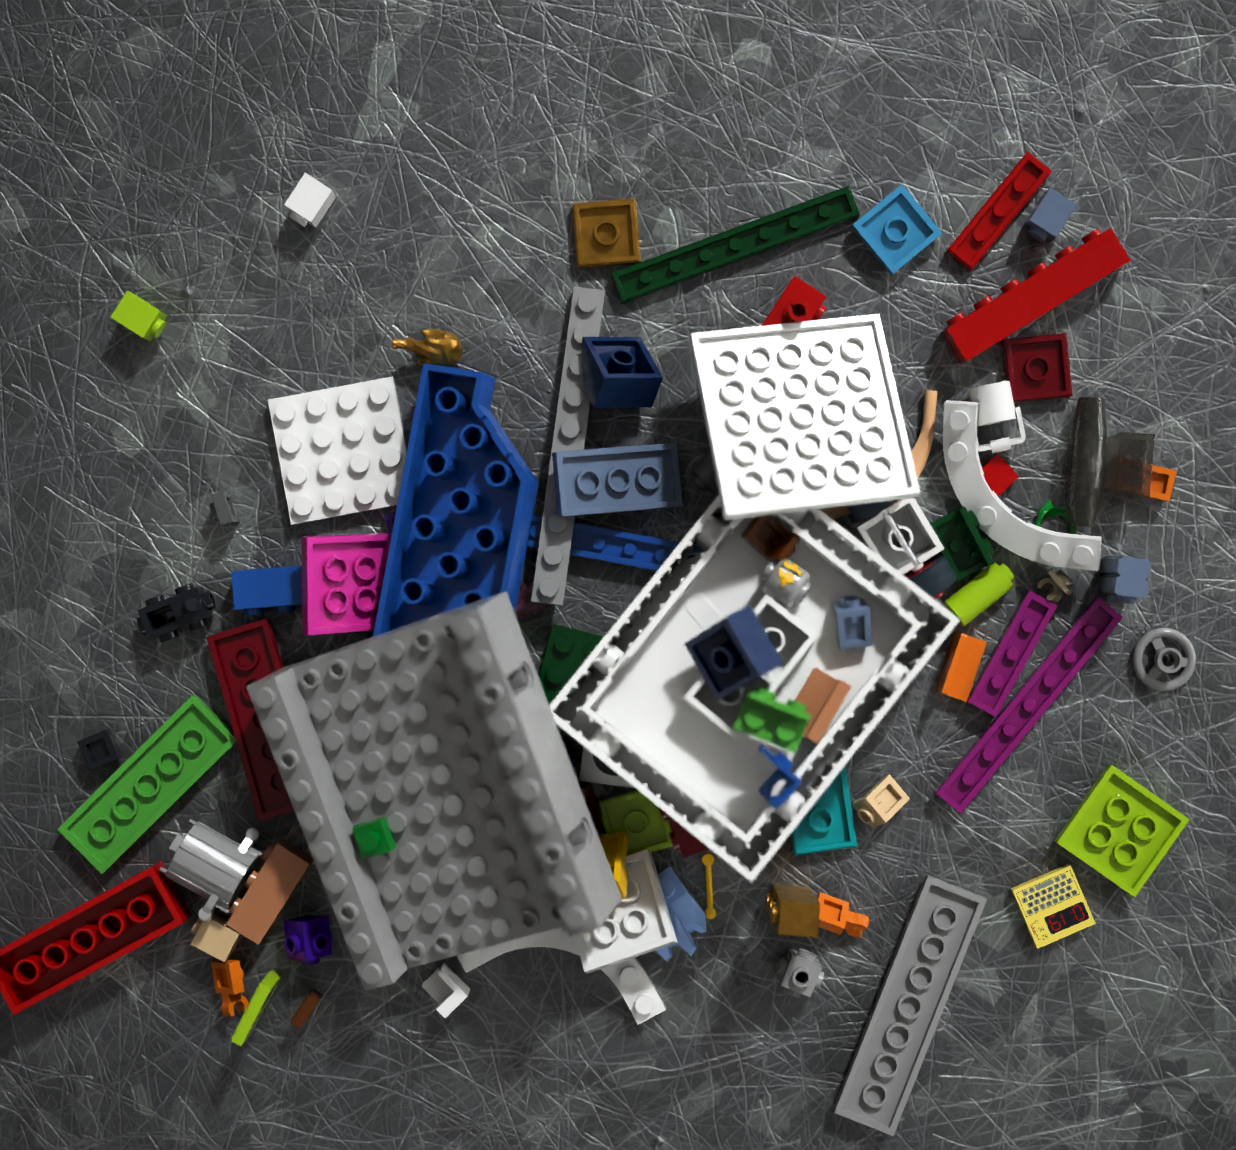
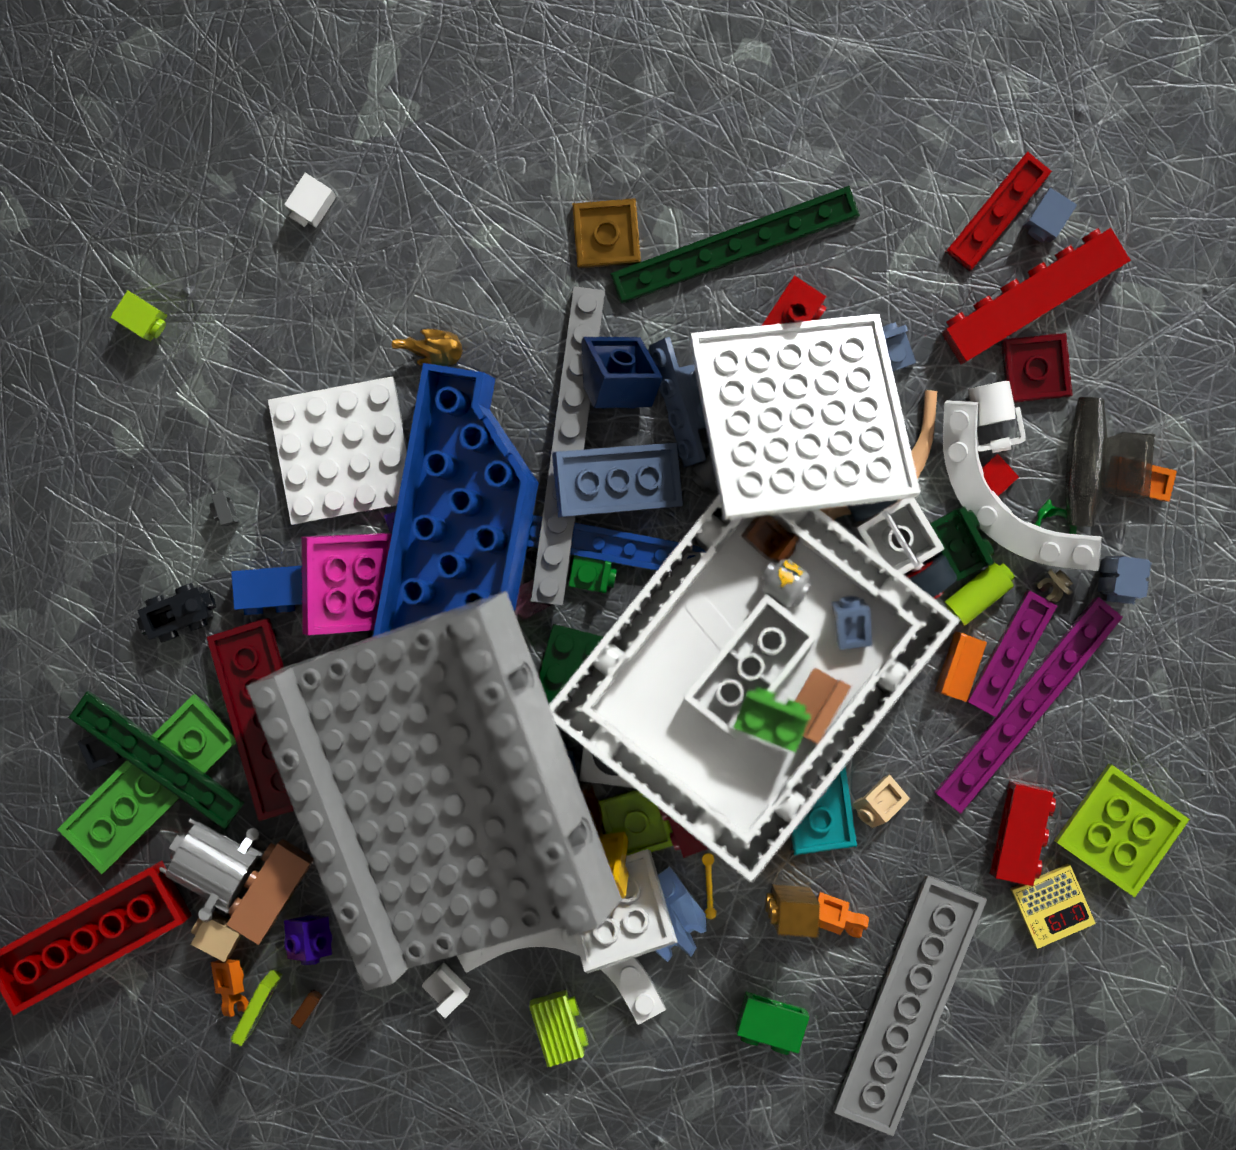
green plate [352,817,396,859] -> none
dark blue slope [684,605,783,702] -> none
blue bracket [758,745,803,809] -> none
light grey brick [775,948,824,998] -> none
dark azure plate [851,184,942,276] -> none
light grey piece [1132,628,1196,691] -> none
none -> dark green tile [68,691,245,830]
none -> lime brick [529,989,589,1067]
none -> green bracket [569,555,617,593]
none -> sand blue bracket [649,337,706,467]
none -> green brick [735,991,809,1055]
none -> sand blue bracket [882,322,916,372]
none -> red brick [989,781,1056,886]

